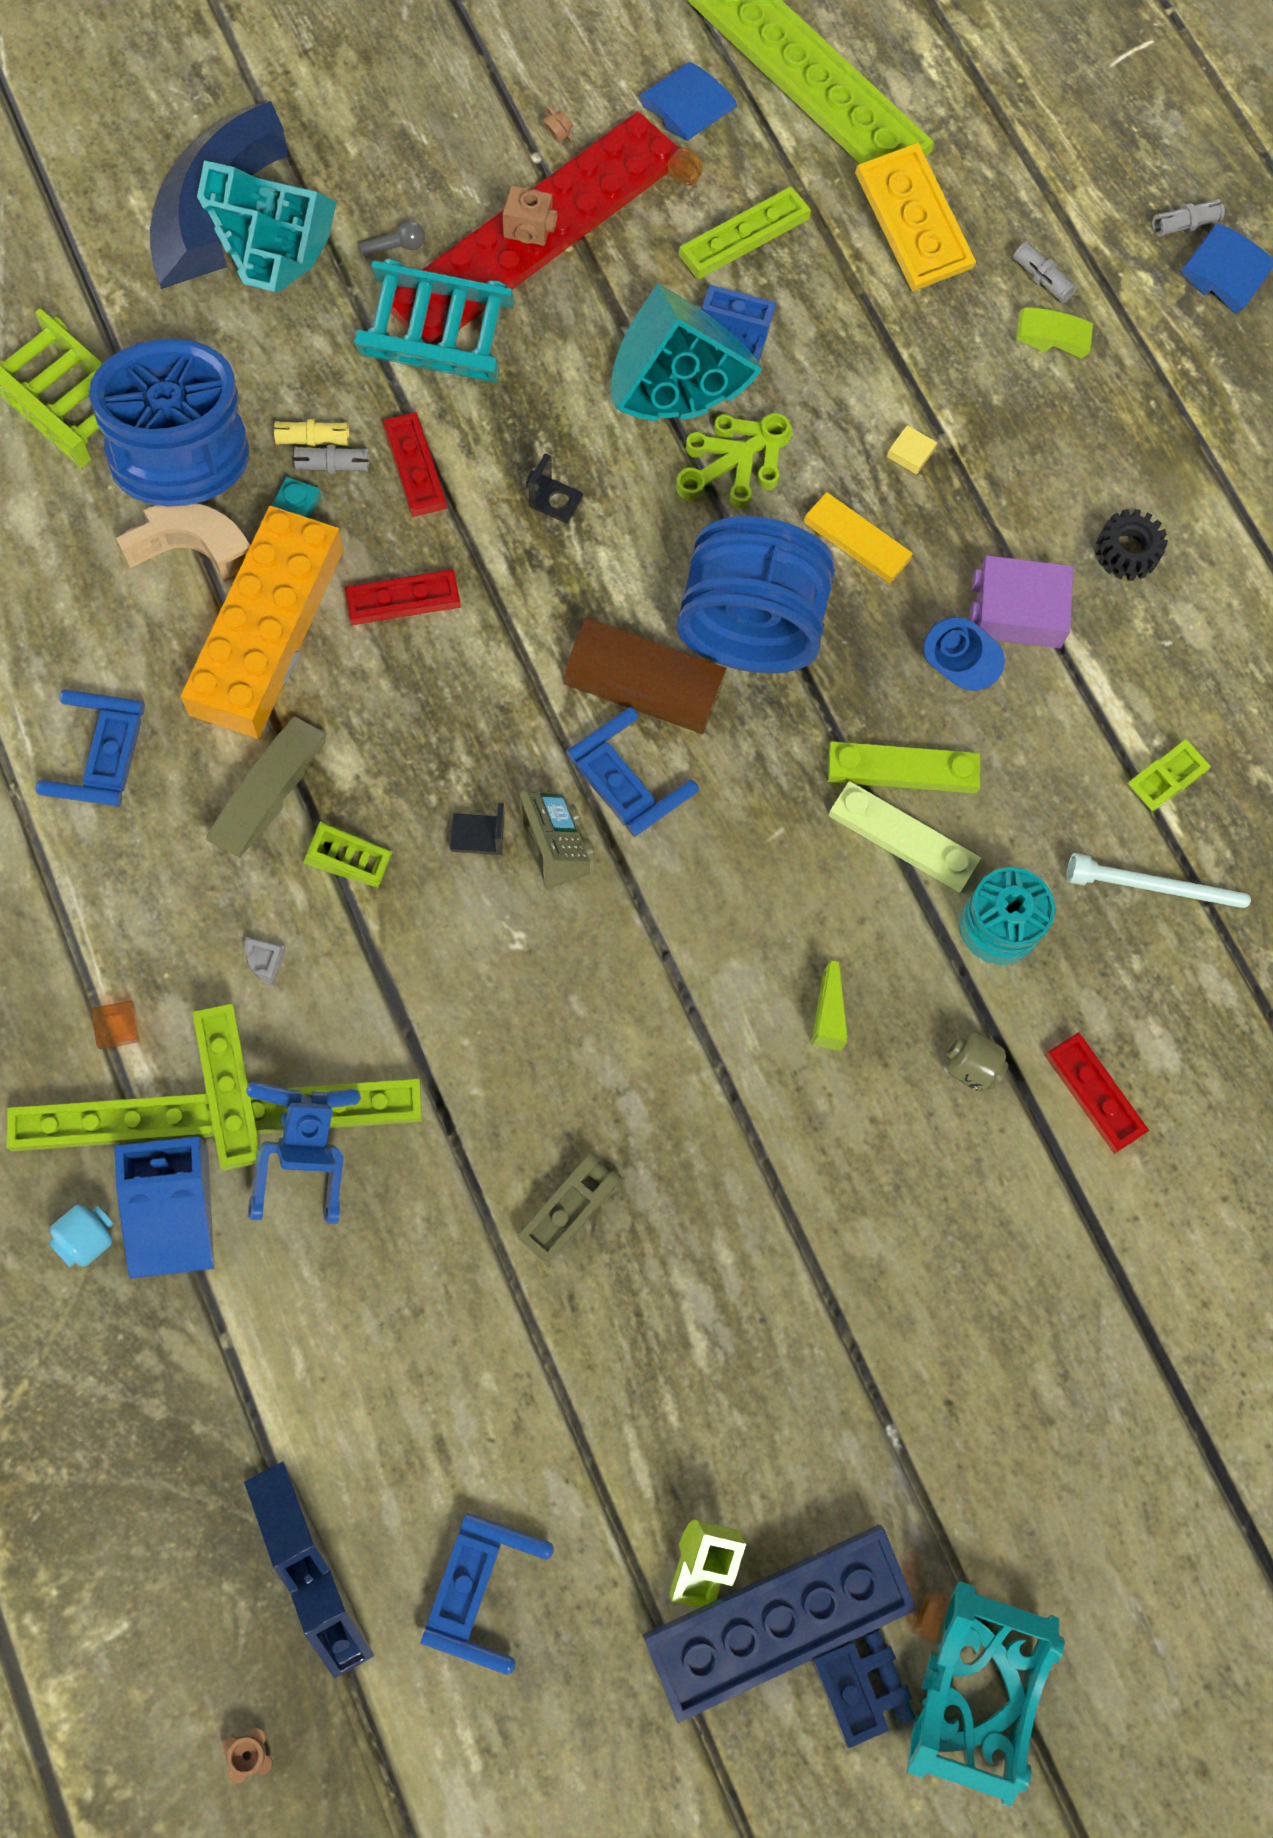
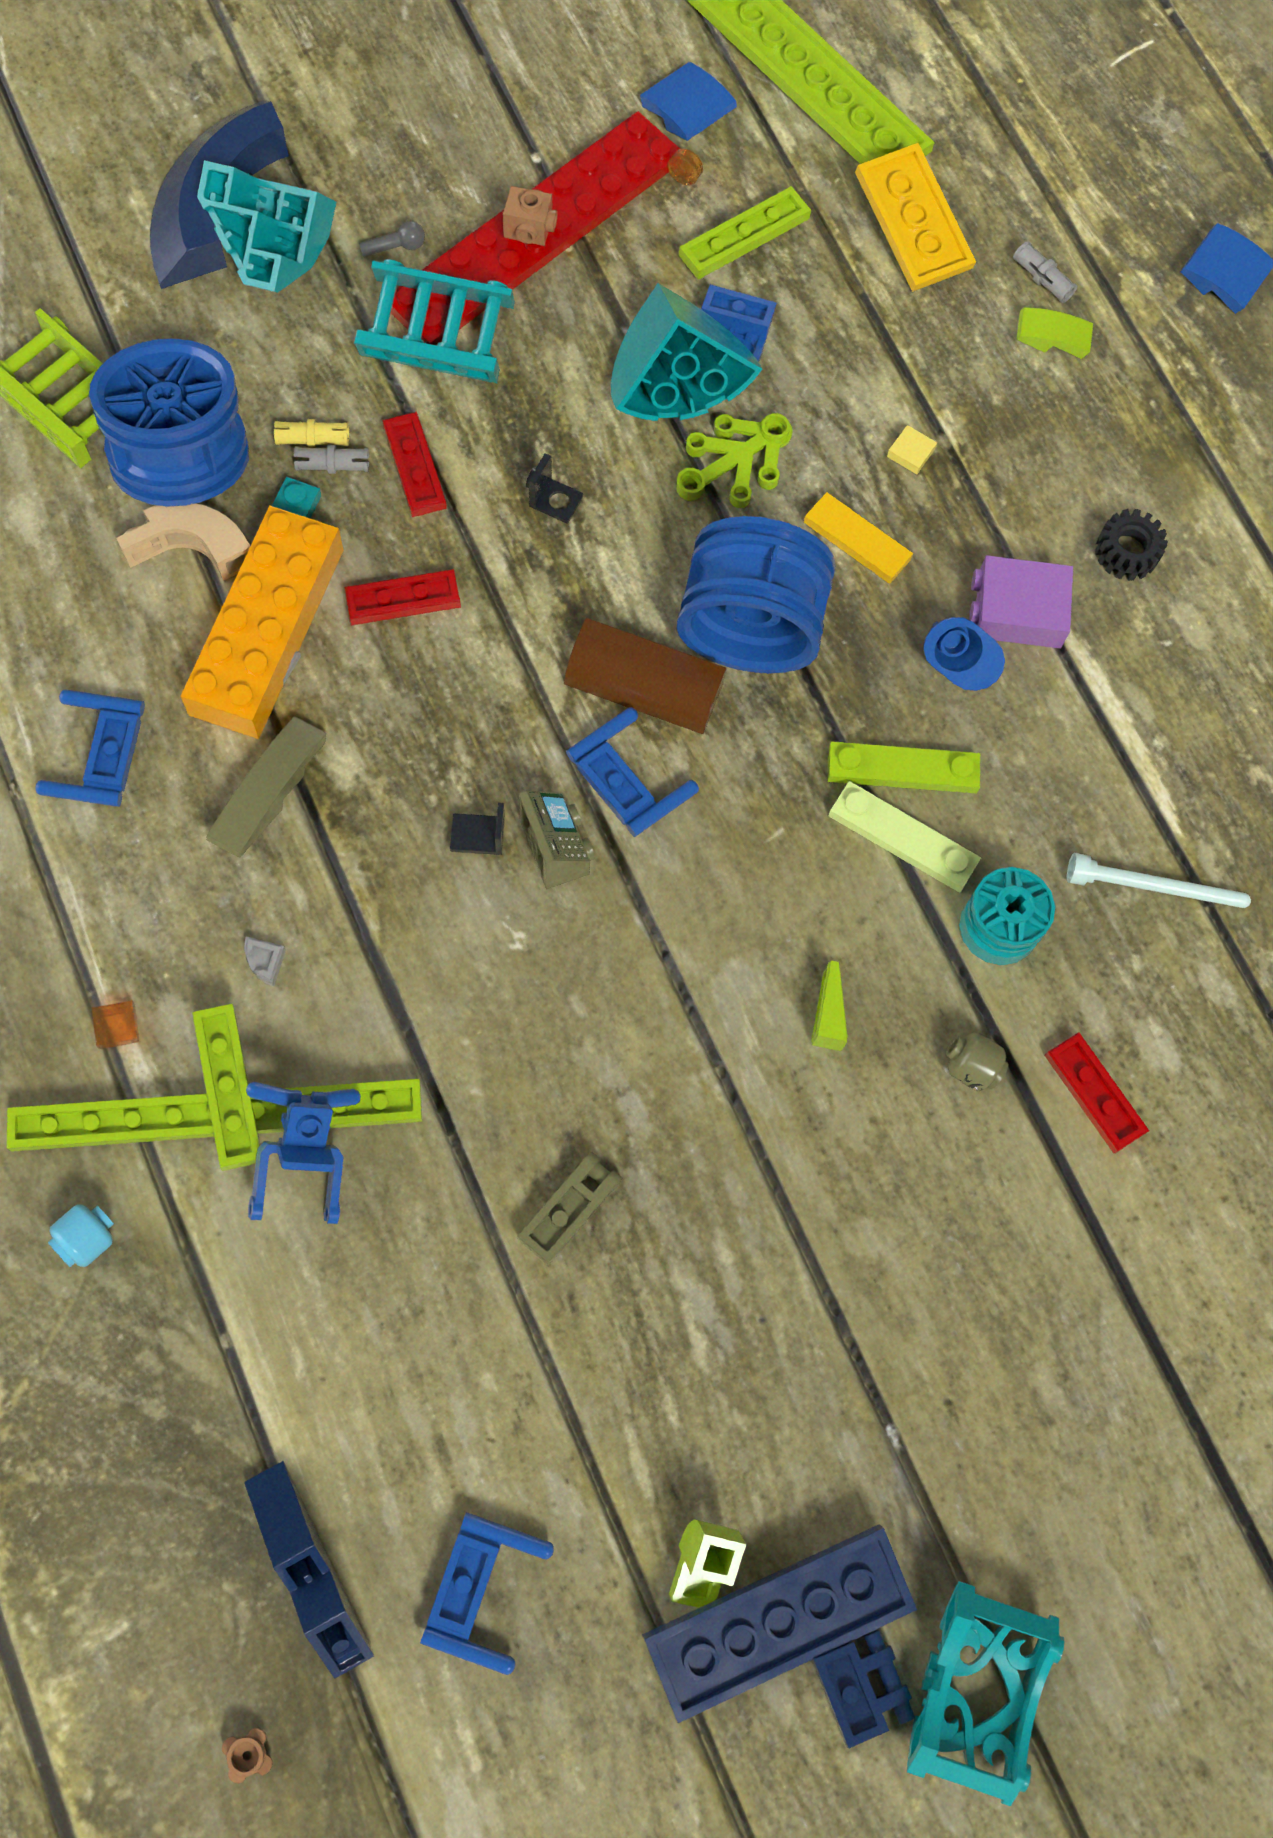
blue slope [114,1137,214,1279] -> none
lime slope [303,822,392,888] -> none
medium nougat plate [542,106,574,143] -> none
clear orange tile [912,1591,951,1642] -> none
lime slope [1127,739,1211,812] -> none
light grey pin [1152,199,1225,237] -> none

